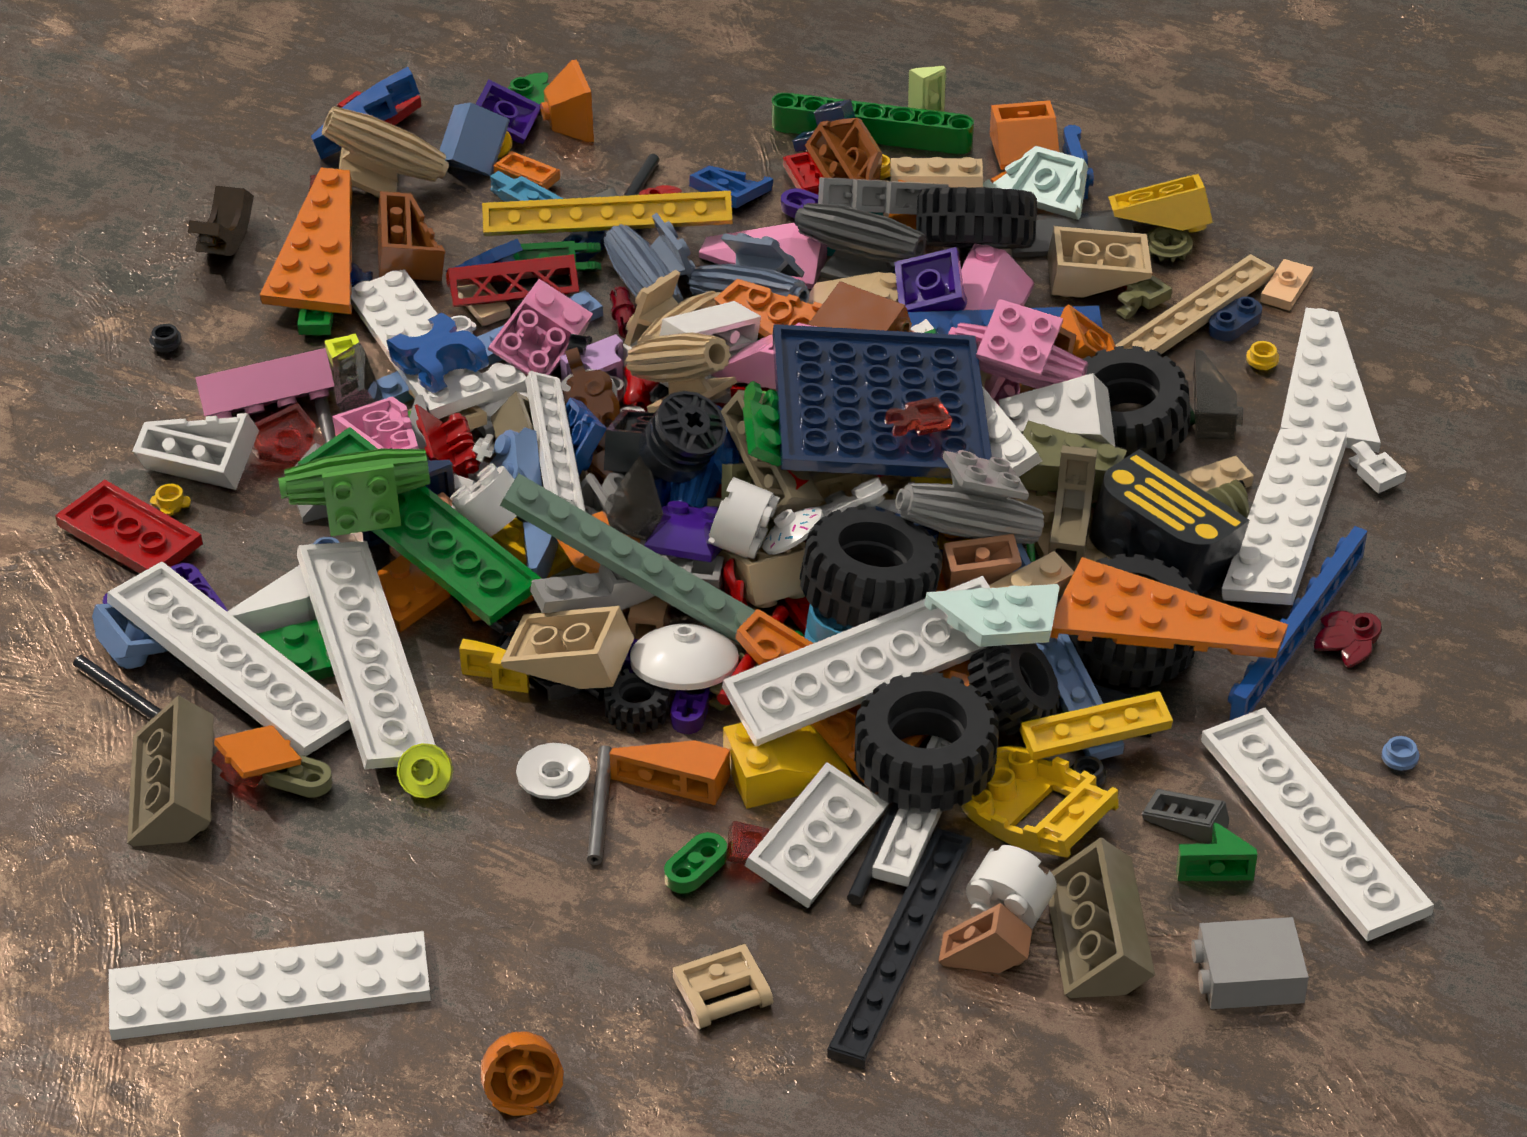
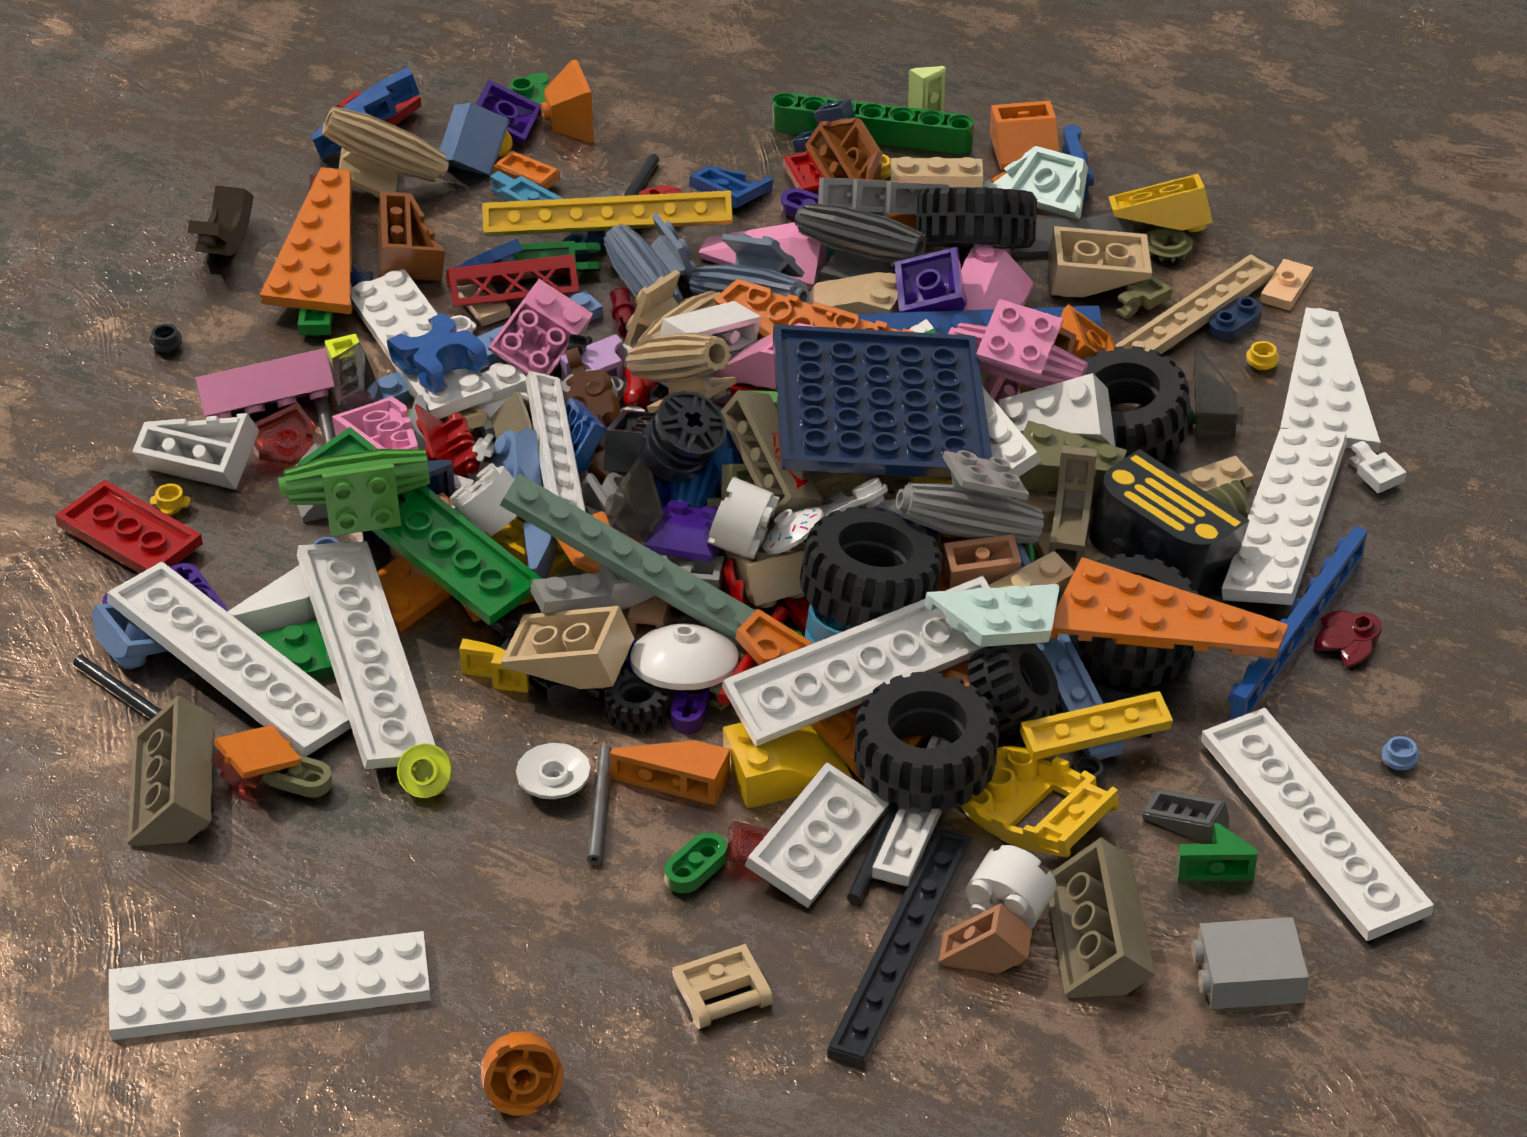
green hinge [743,381,781,467] -> none
dark orange panel [808,281,912,332] -> none
clear red plate [885,397,952,436] -> none

